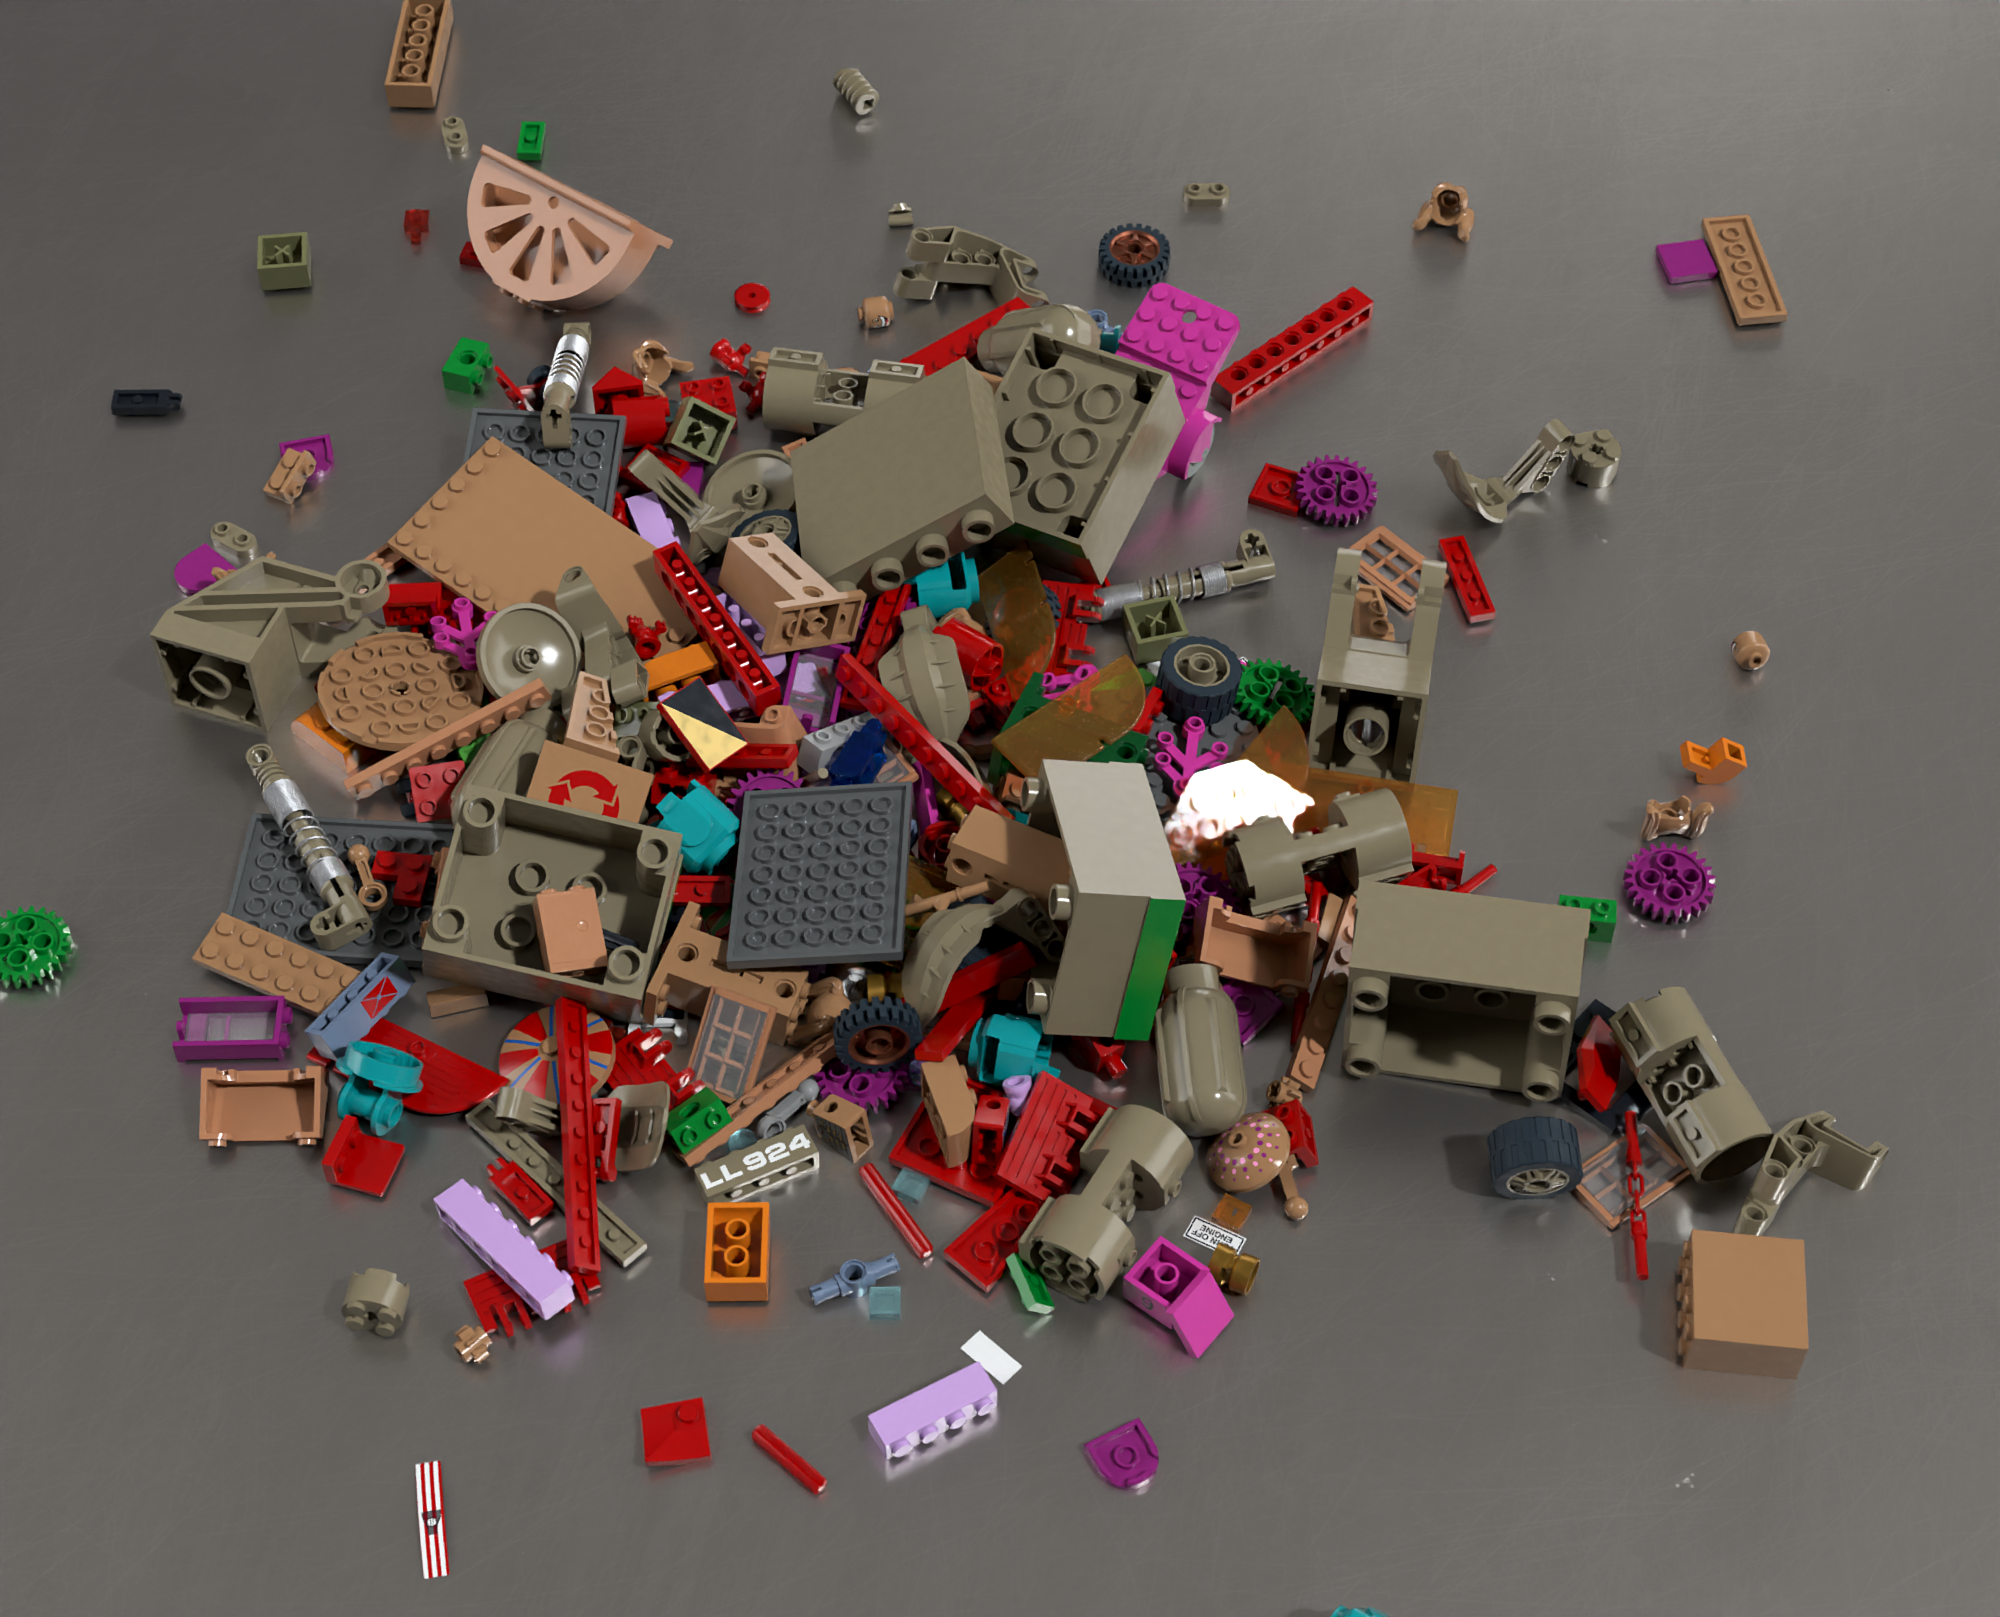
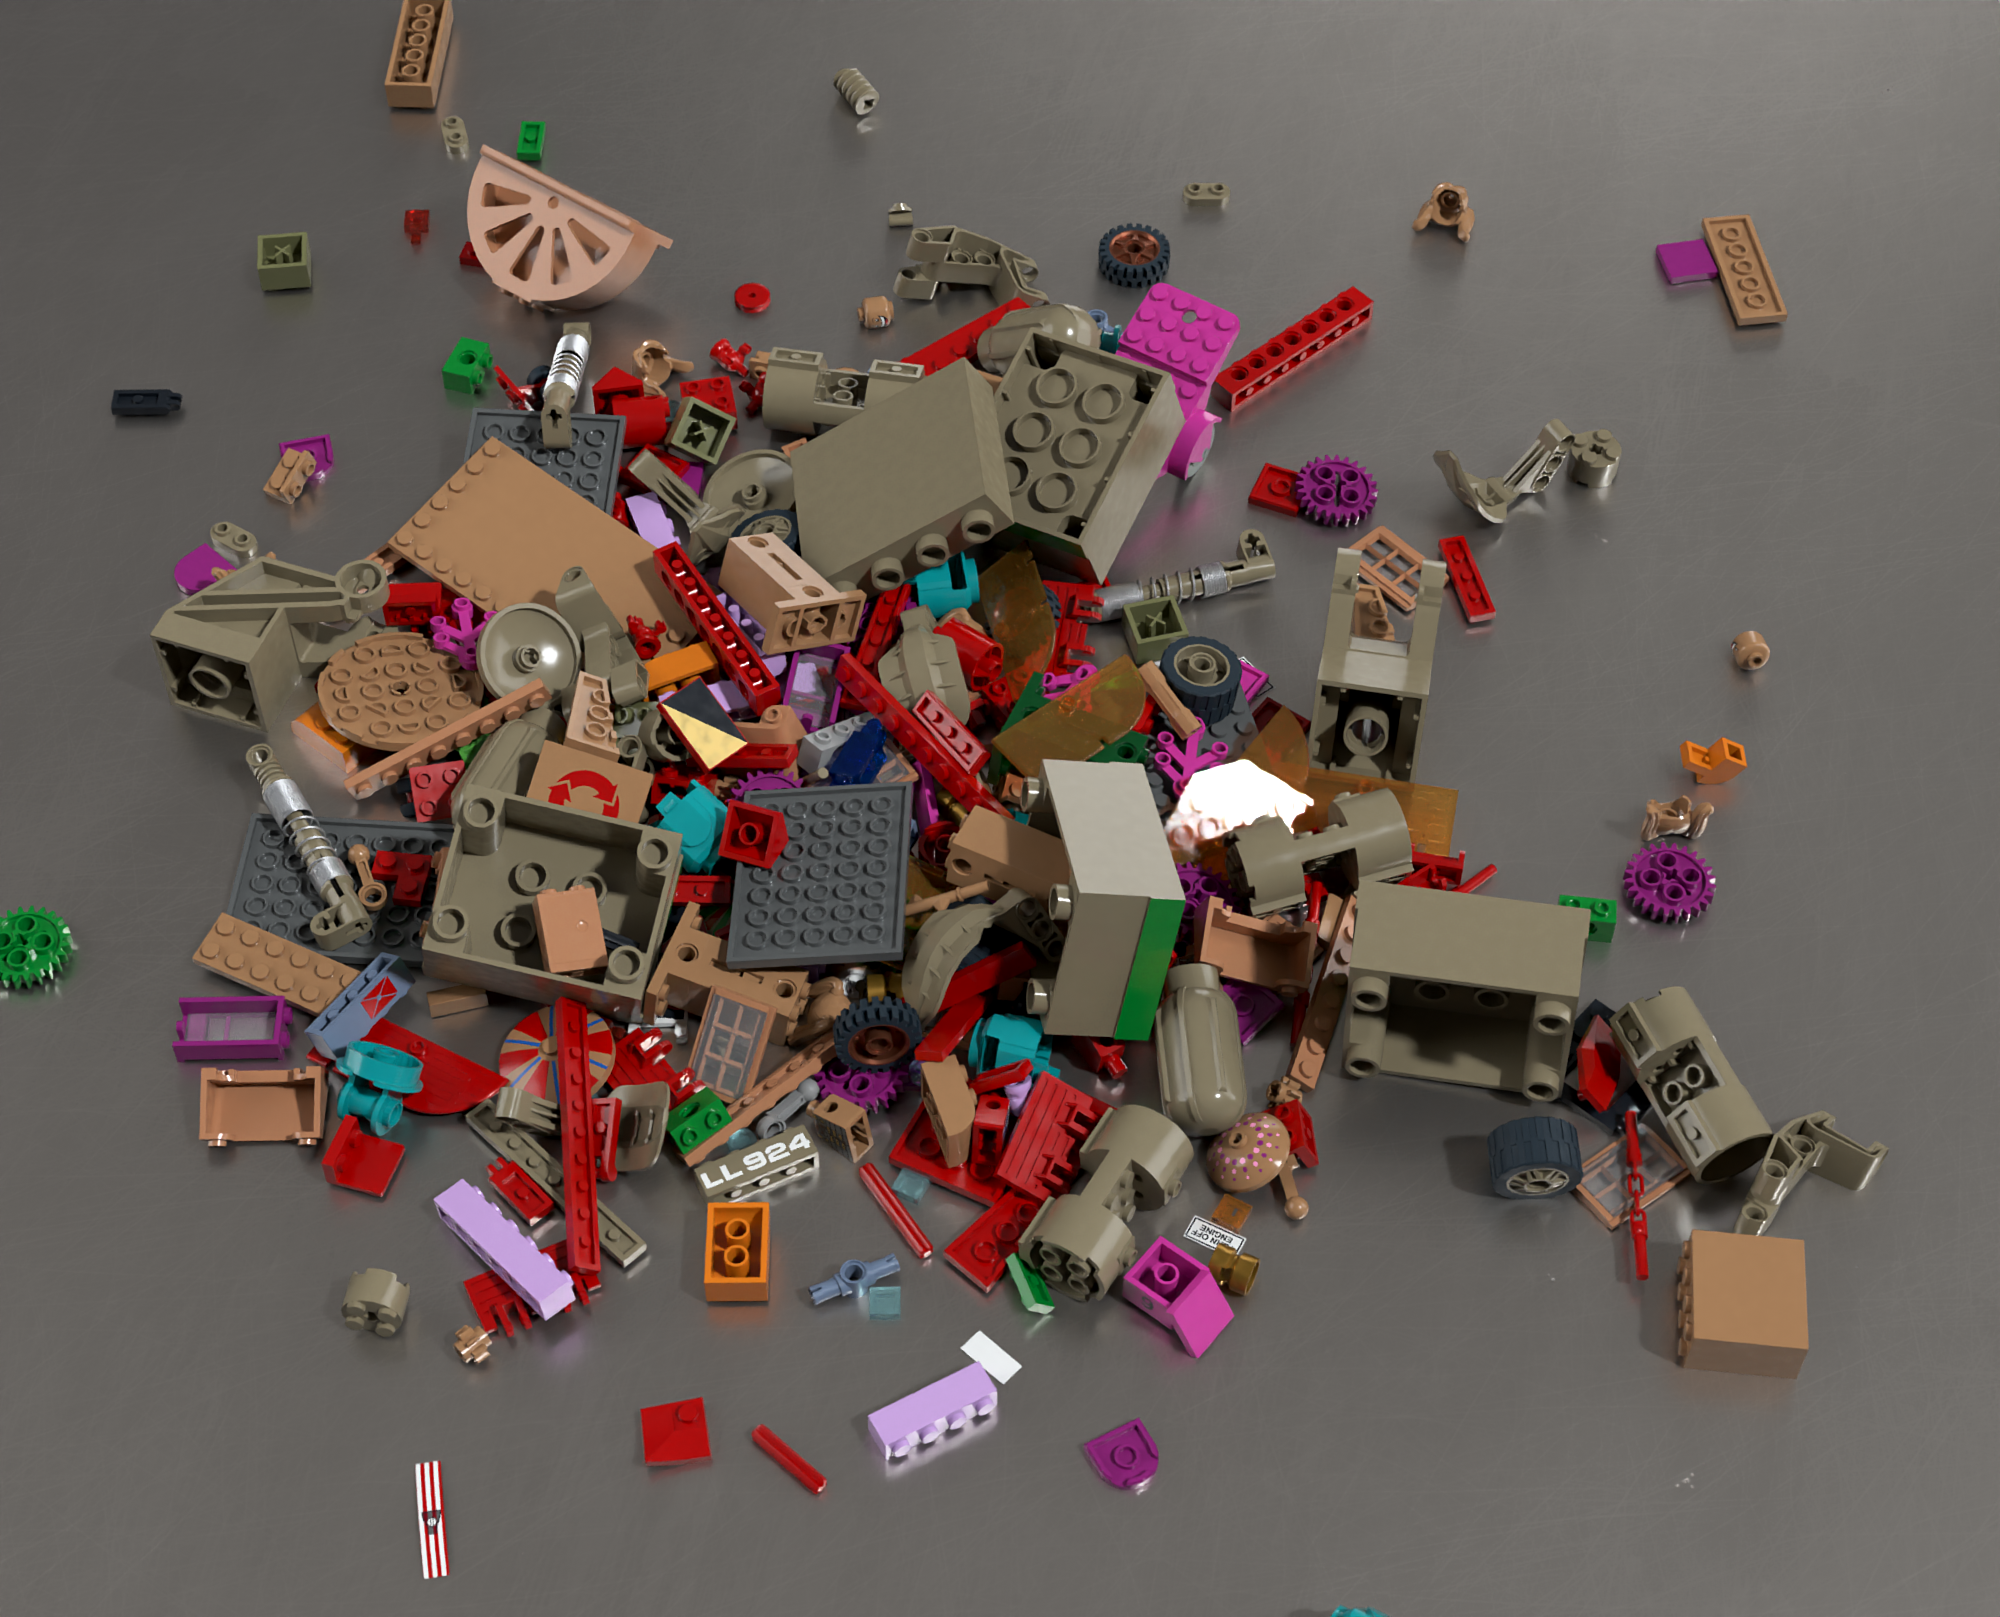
green gear [1234,658,1315,731] -> none
none -> red slope [718,799,789,869]
none -> tile [911,690,991,776]
none -> red tile [969,1058,1034,1095]
none -> medium nougat axle [1133,660,1202,741]

